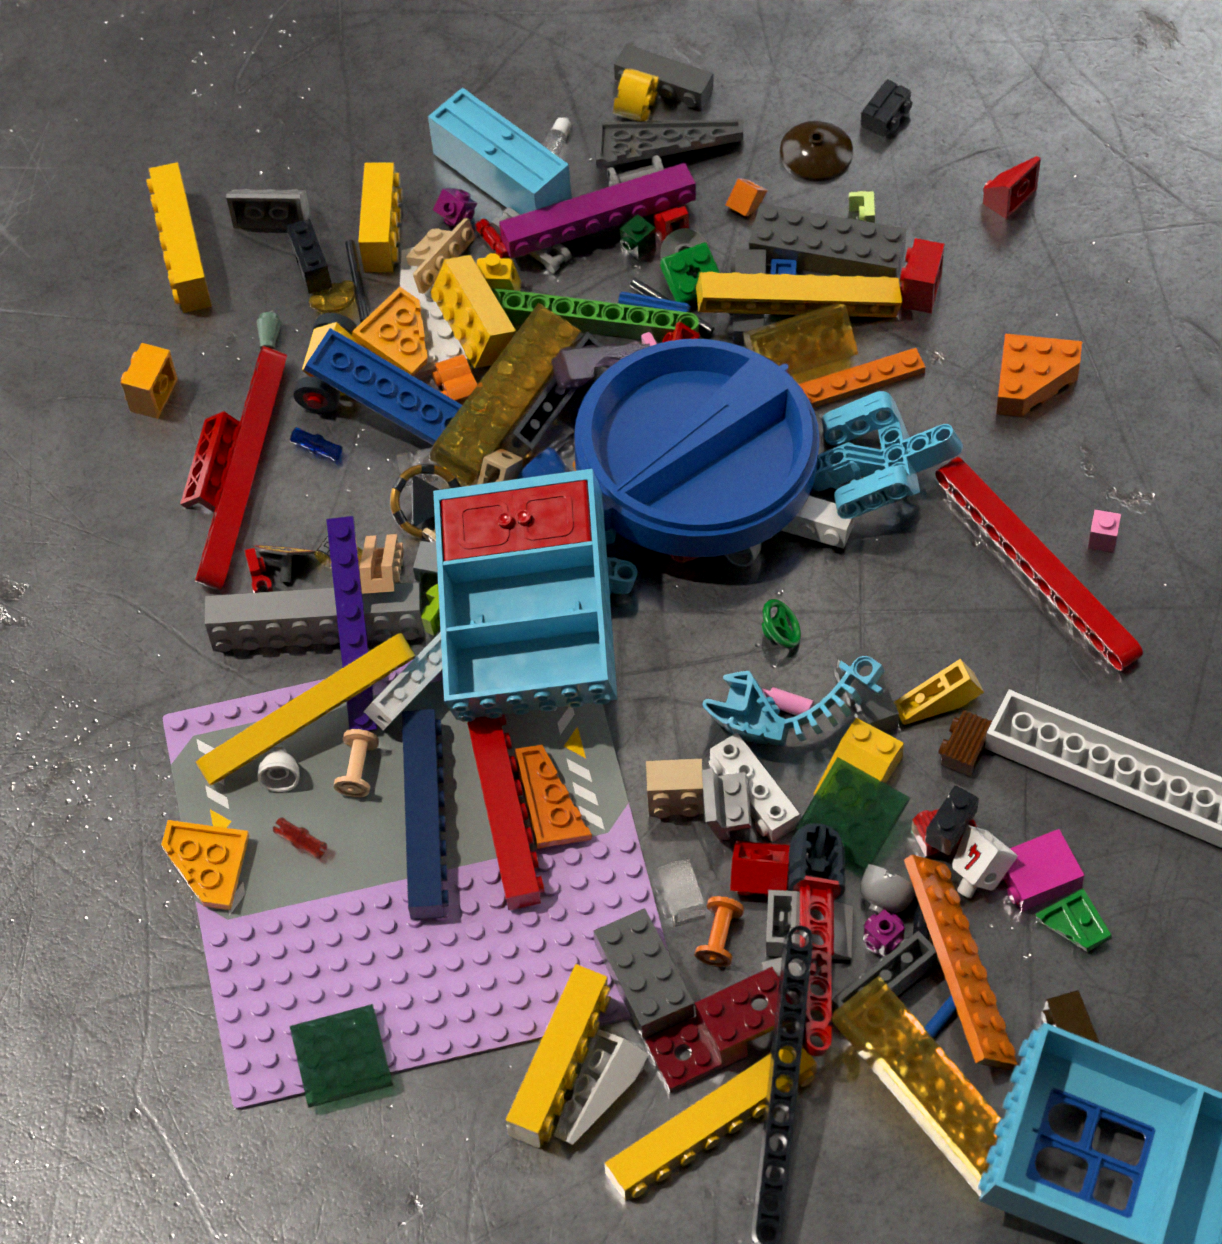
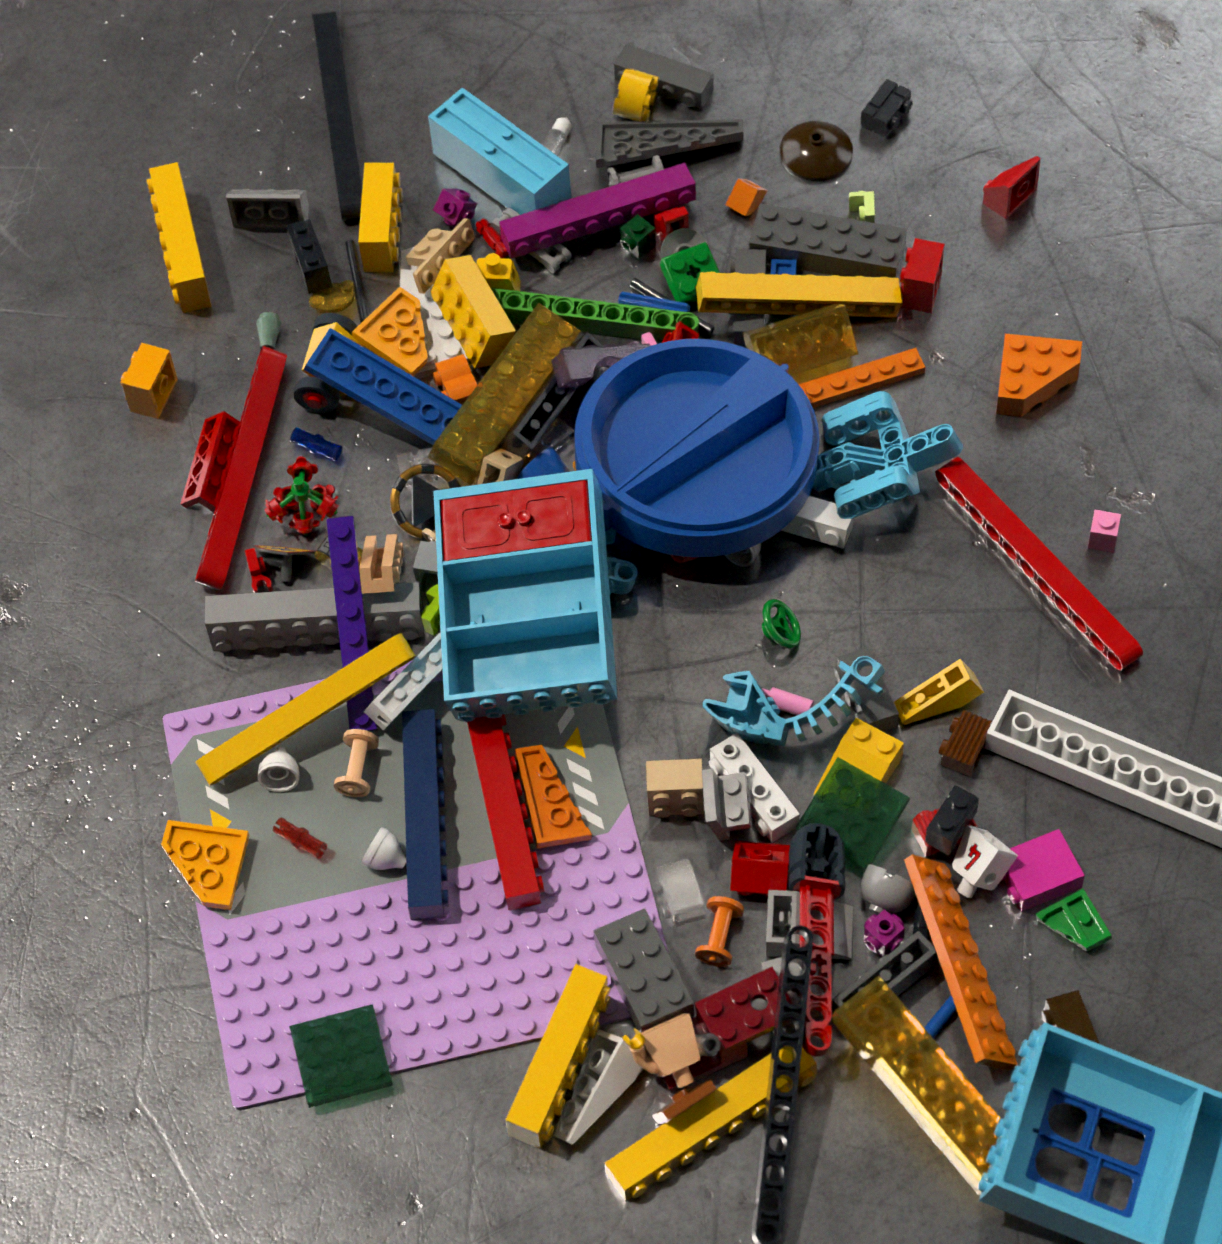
none -> red plant [264,456,339,534]
none -> black beam [312,11,362,221]
none -> white helmet [361,827,407,870]
none -> light nougat torso [623,1014,720,1088]
none -> dark orange plate [652,1080,716,1124]

